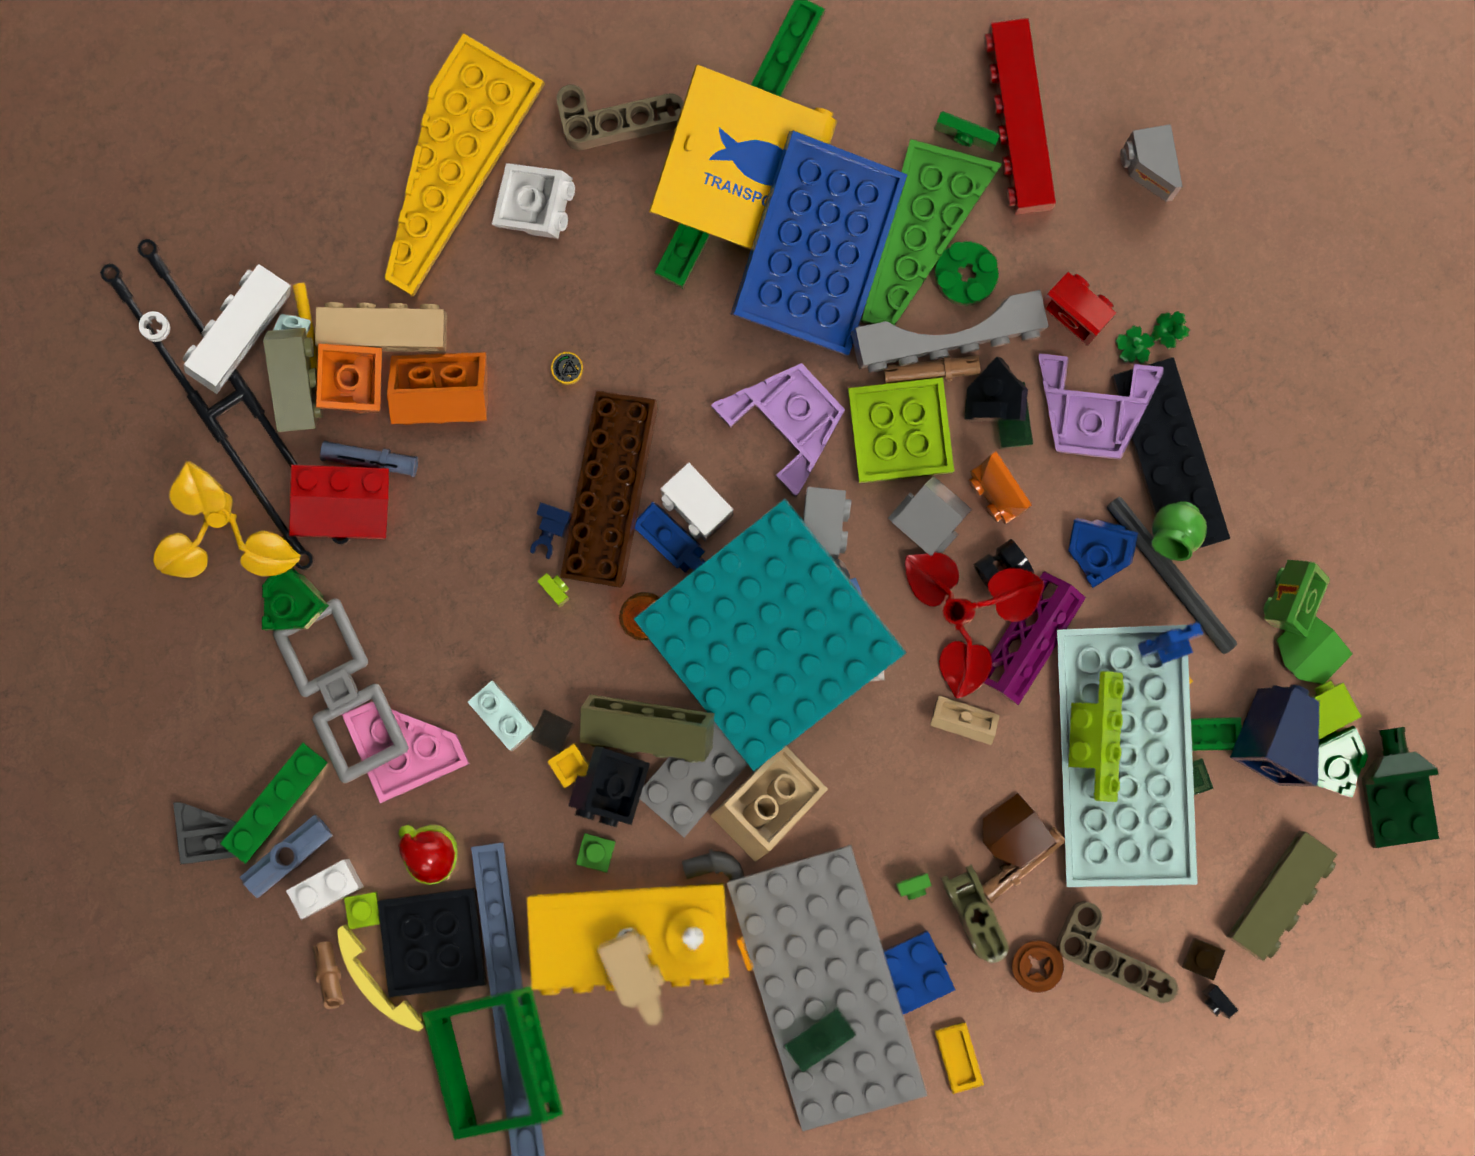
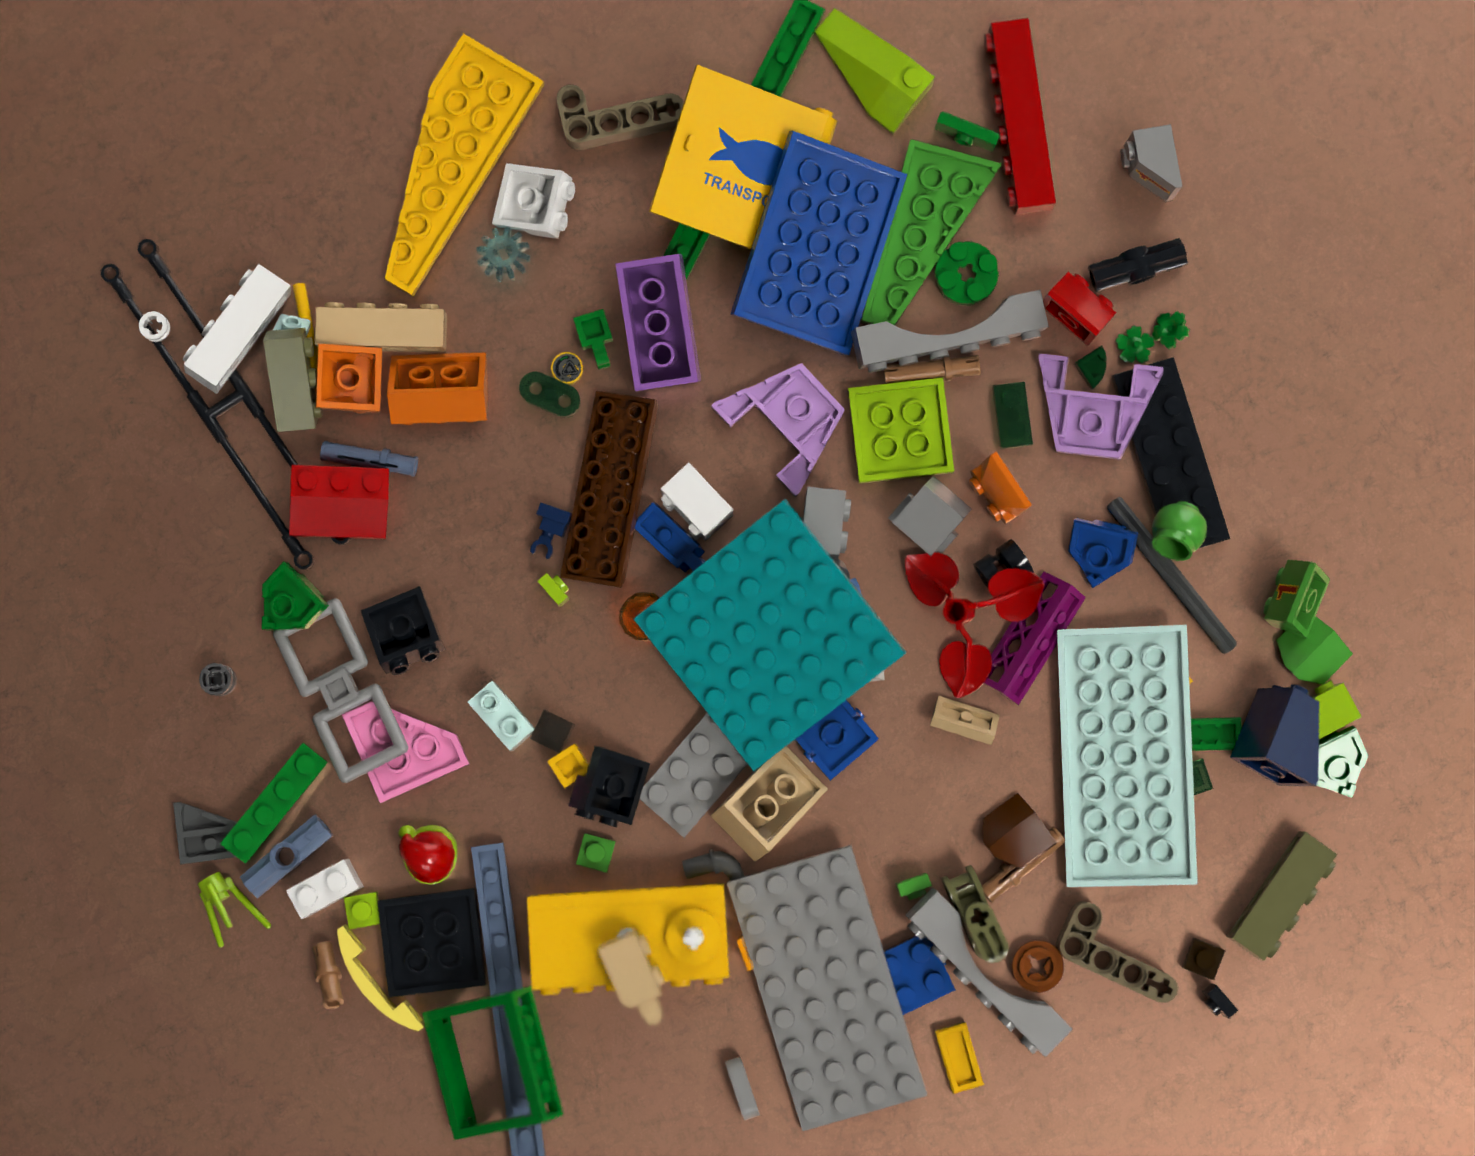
yellow plant [153,461,301,578] -> none
olive brick [580,694,714,763] -> none
clear green plate [784,1007,857,1073] -> none
black plate [964,357,1028,421] -> none
lime bracket [1068,671,1124,802] -> none
blue plate [1138,622,1204,664] -> none
dark green plate [1362,727,1439,848] -> none
none -> lime plant [197,872,271,948]
none -> flat silver wheel [199,663,237,696]
none -> black plate [361,586,446,675]
none -> clear light blue gear [476,227,531,282]
none -> clear green plate [519,372,581,418]
none -> green plate [573,309,613,370]
none -> medium lavender brick [615,254,702,391]
none -> light grey beam [725,1056,760,1120]
none -> blue plate [795,700,879,781]
none -> lime wedge [815,8,935,134]
none -> light grey arch [905,888,1073,1057]
none -> dark green tile [1074,345,1107,390]
none -> black piece [1088,238,1188,293]

